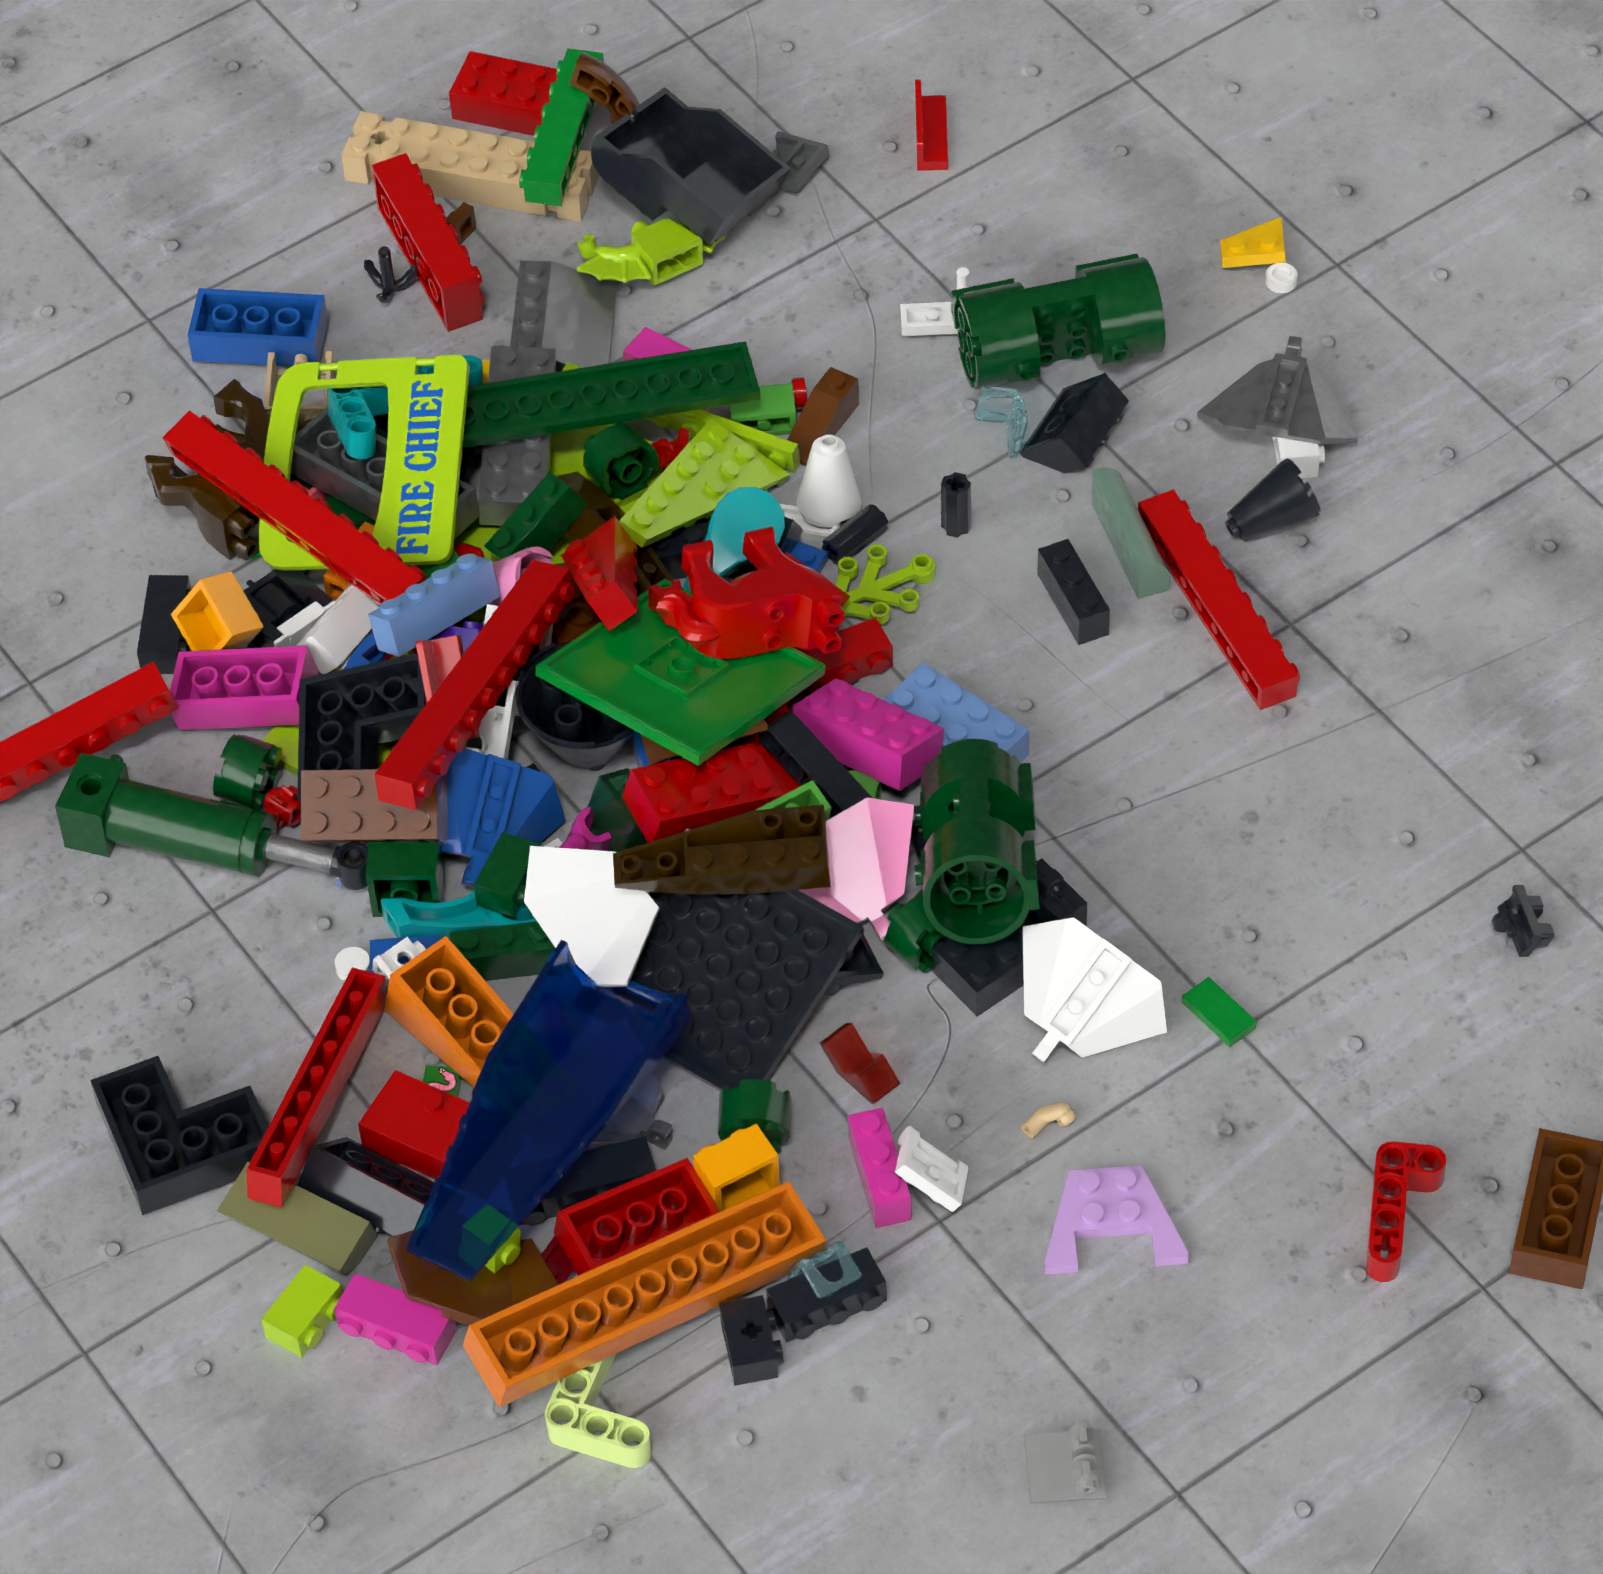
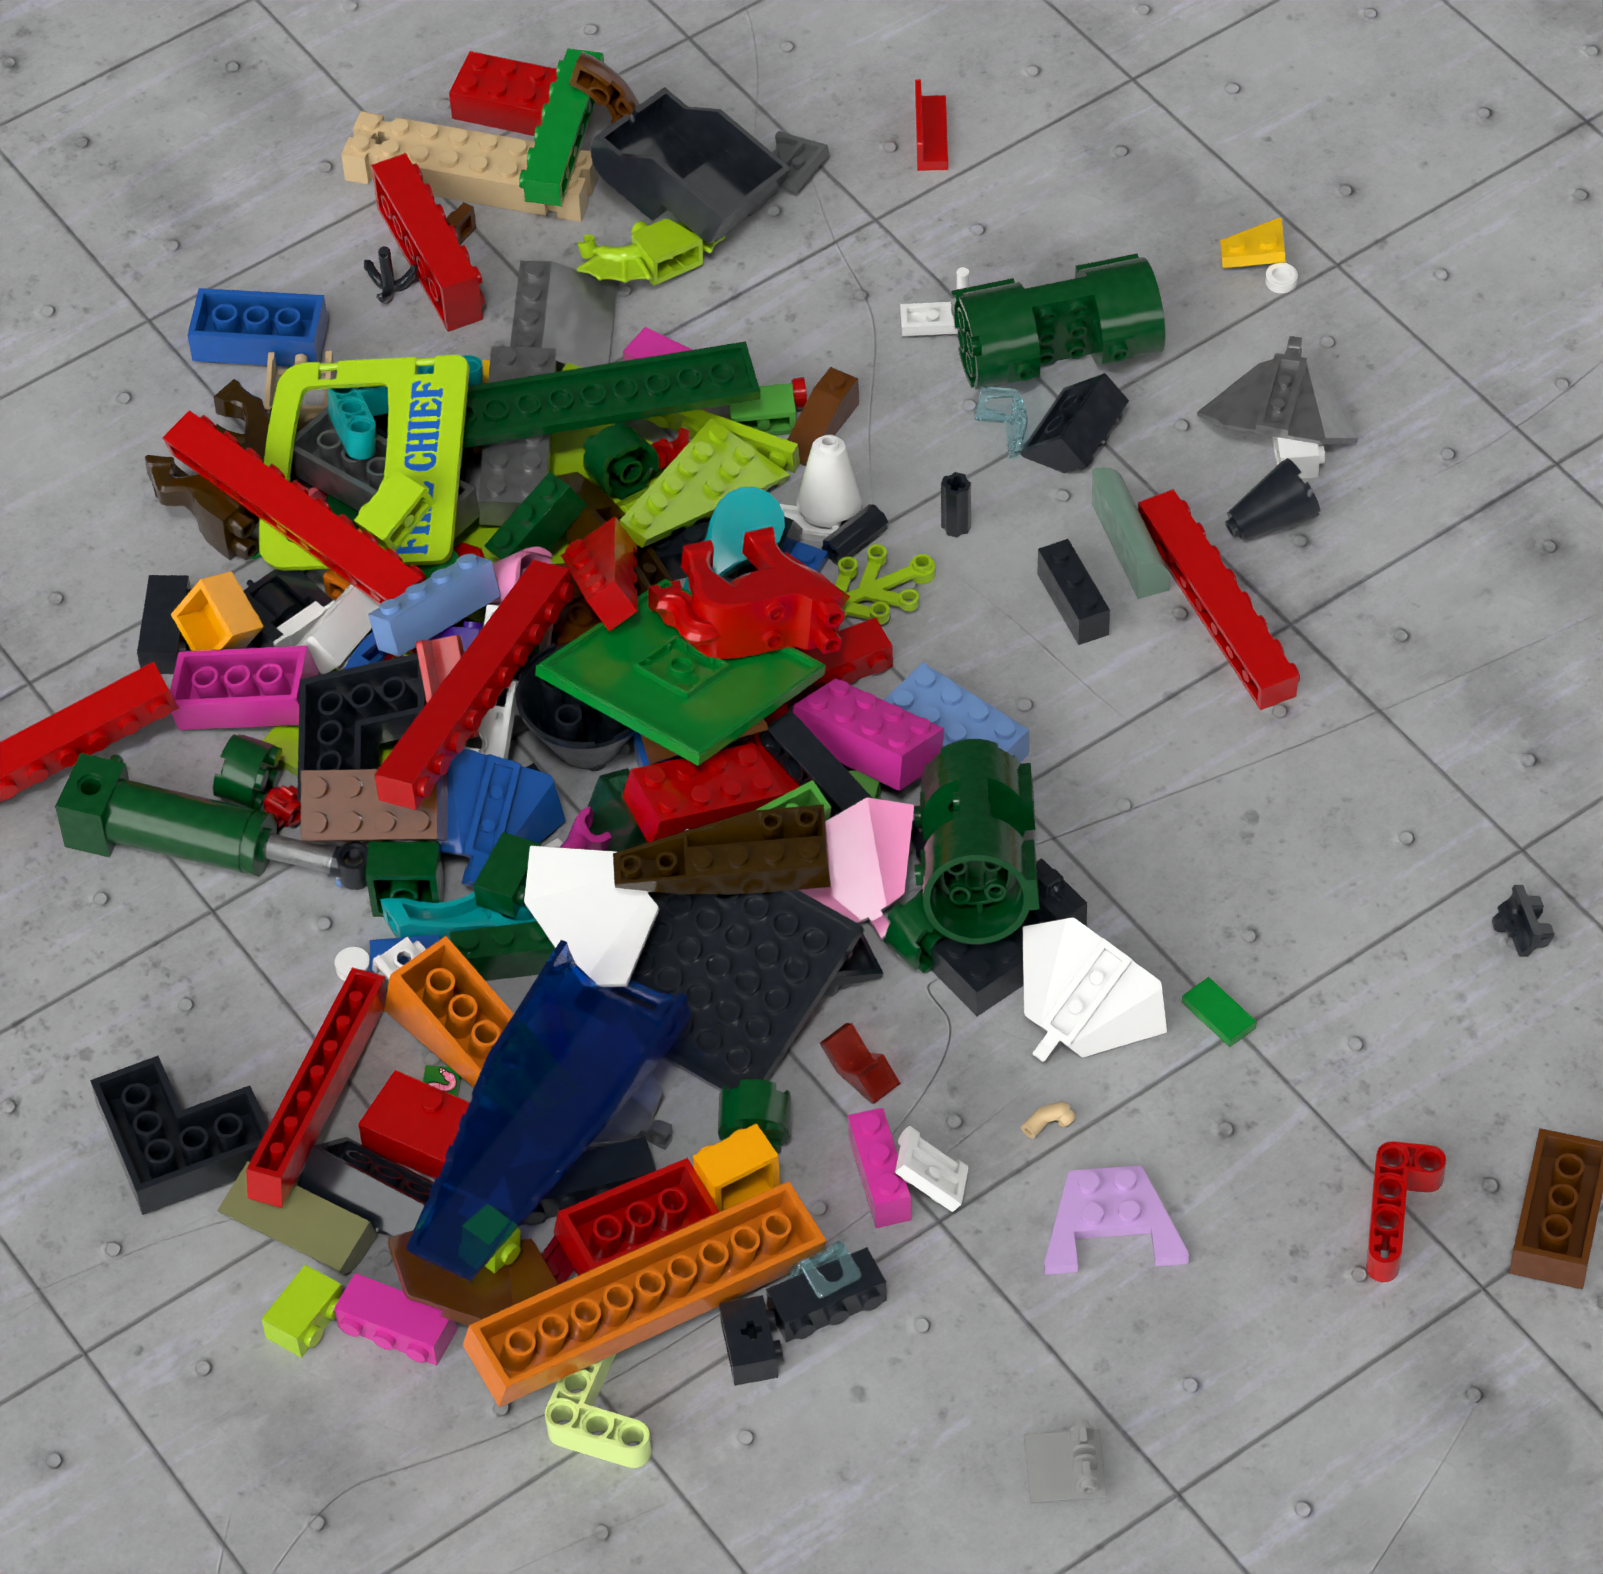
none -> lime brick [354,469,435,552]

